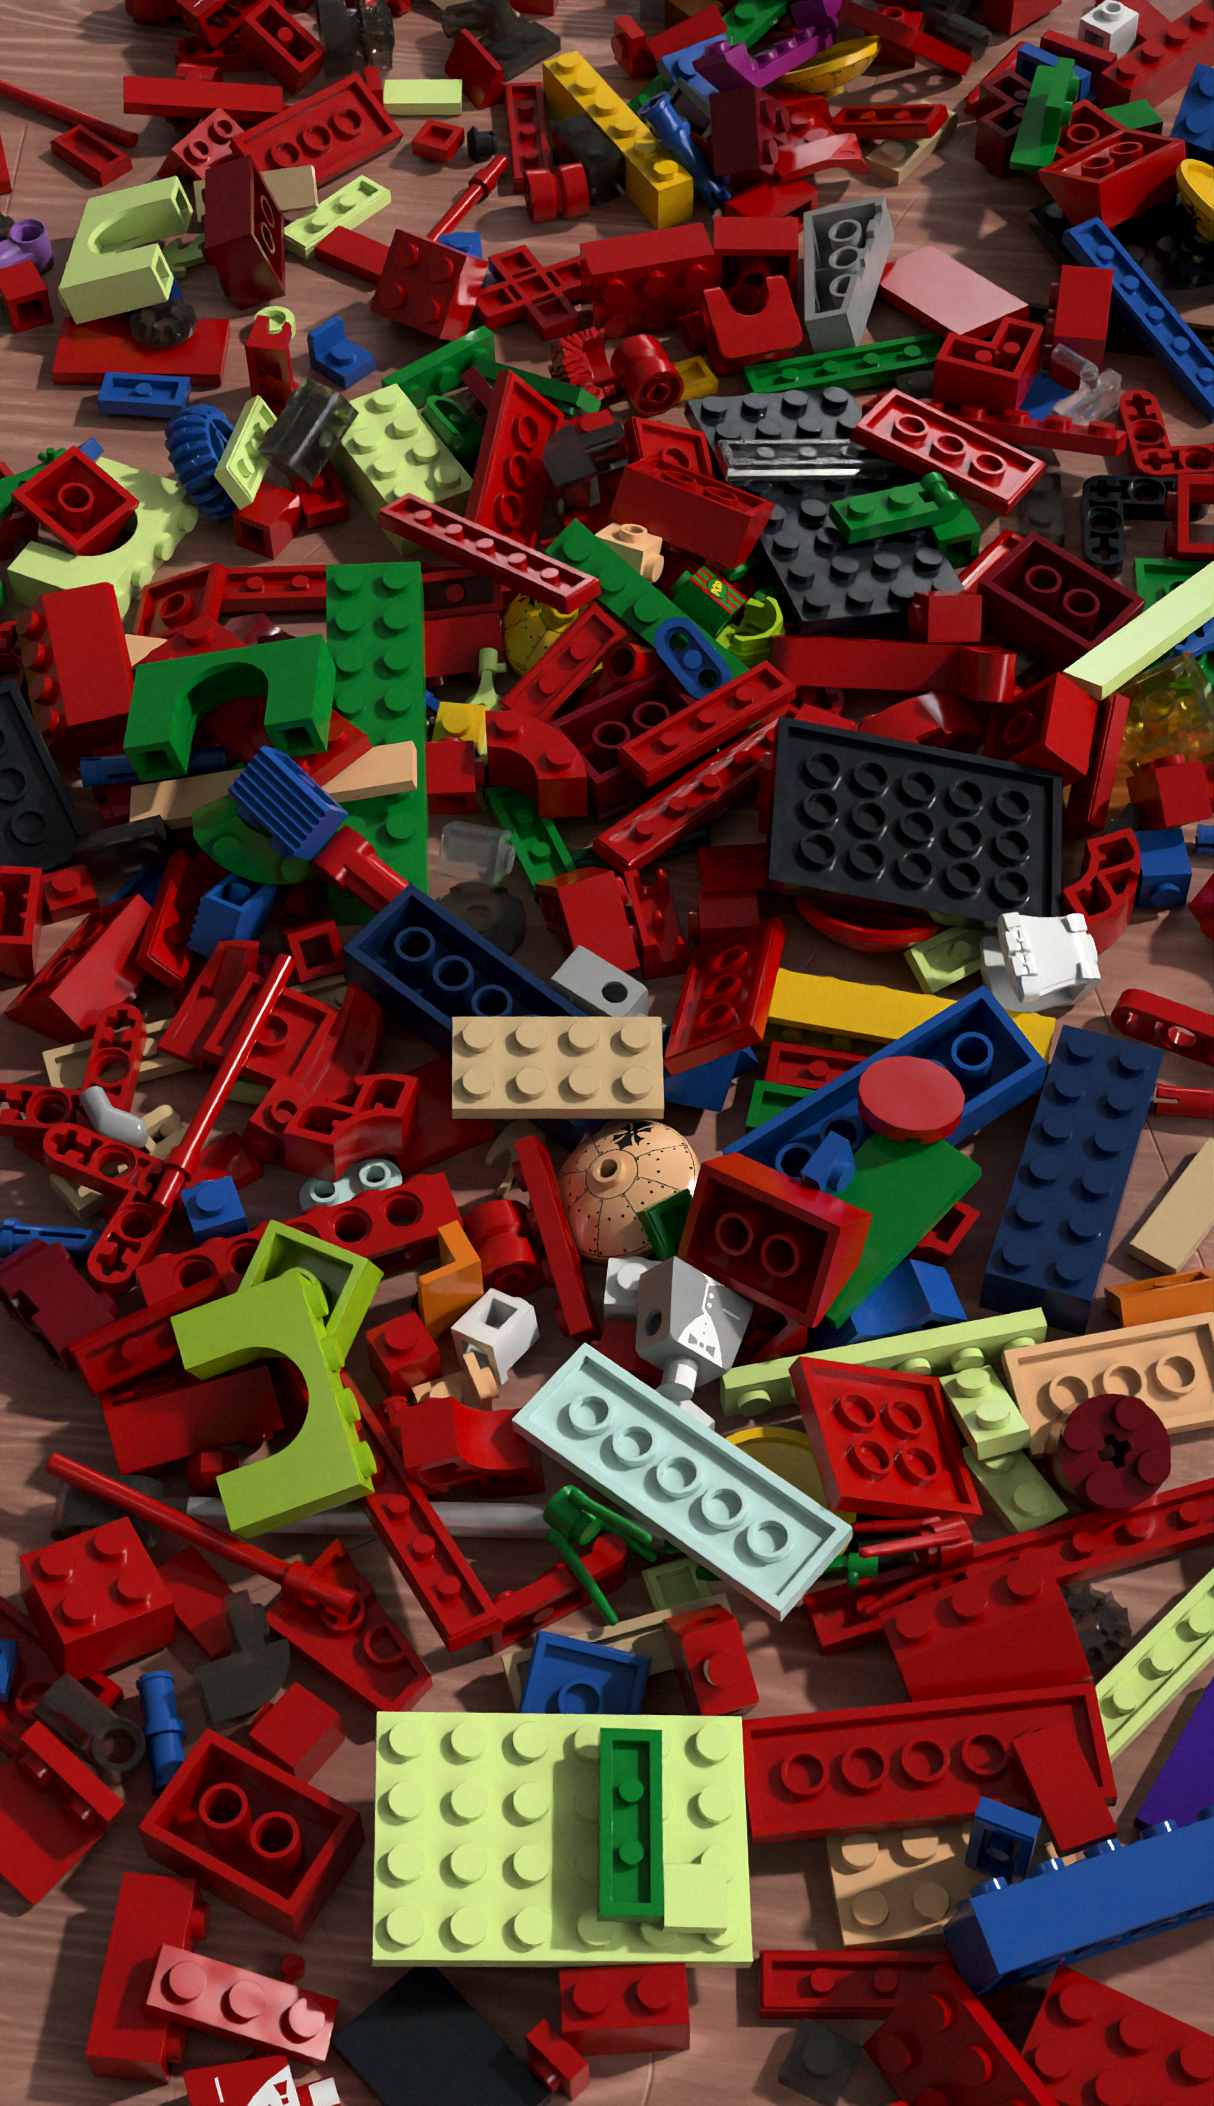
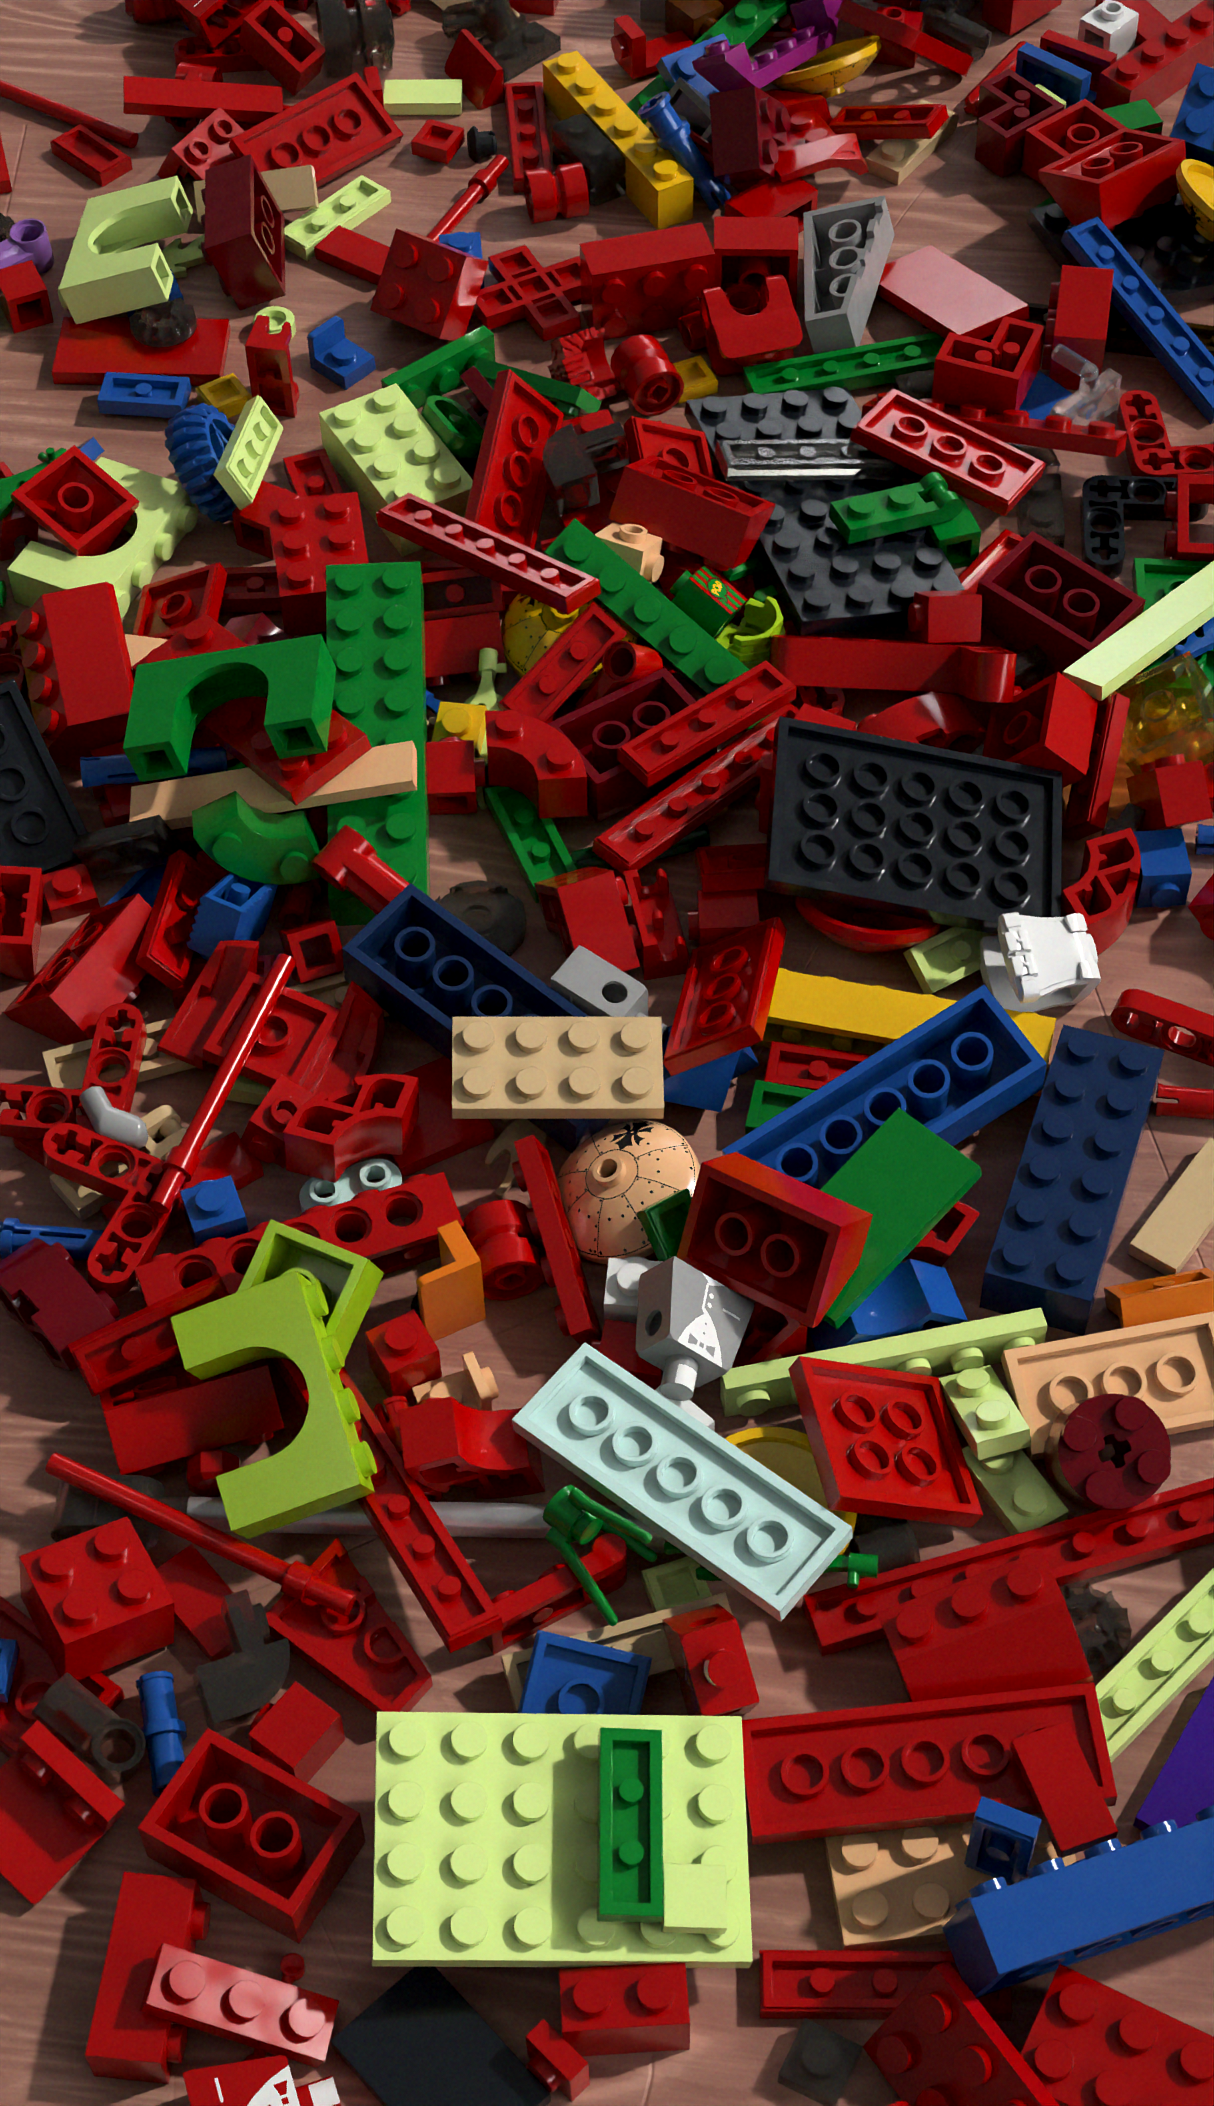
blue brick [228,745,349,861] -> none
clear smoke brick [257,377,359,486] -> none
clear brick [436,820,515,885] -> none
white brick [451,1288,540,1386] -> none
red slope [646,5,727,65] -> none
blue plate [654,617,732,701] -> none
blue plate [800,1131,856,1196] -> none
red plant [851,1515,974,1617] -> none
red tile [856,1056,965,1144] -> none
green bracket [1009,57,1080,174] -> none
none -> yellow tile [195,373,252,419]
none -> red brick [268,491,369,636]

